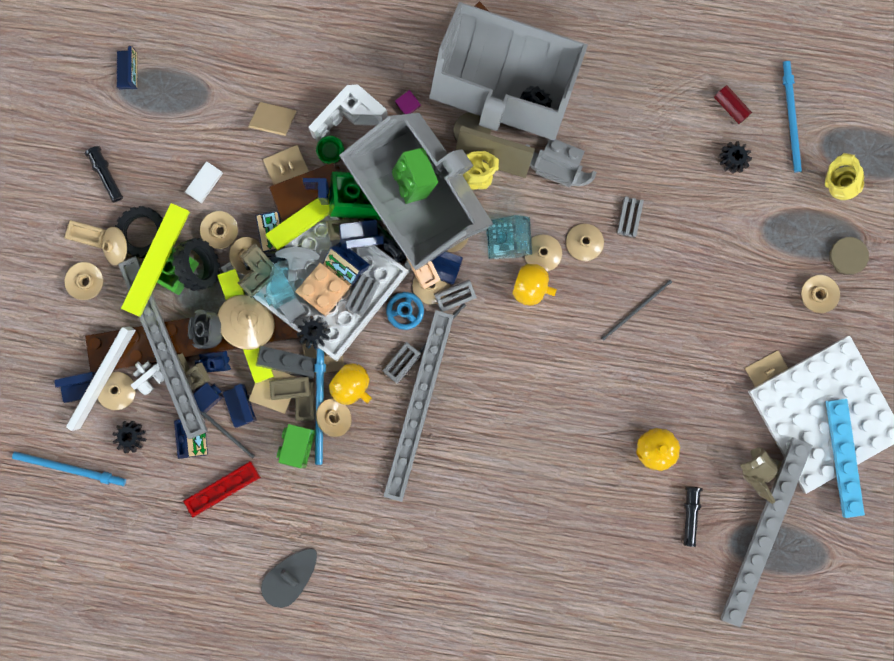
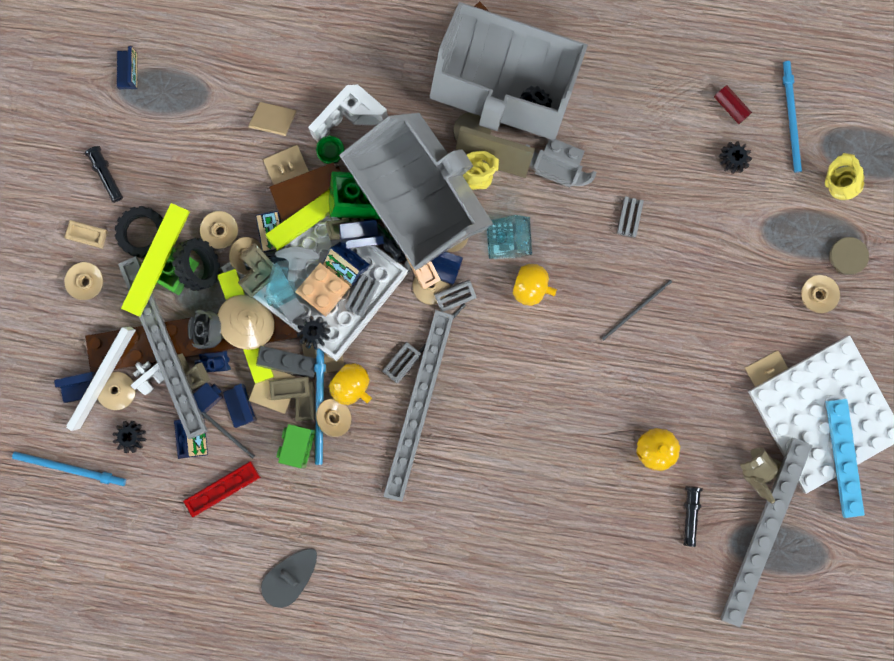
tan dish [102,227,127,265] -> none
white tile [185,161,223,204] -> none
dark blue panel [303,178,329,205] -> none
dark azure piece [386,292,424,330] -> none
bright green brick [392,148,438,204] -> none
magenta tile [395,90,421,114] -> none
tan dish [524,235,562,272] -> none
tan dish [566,224,604,261] -> none

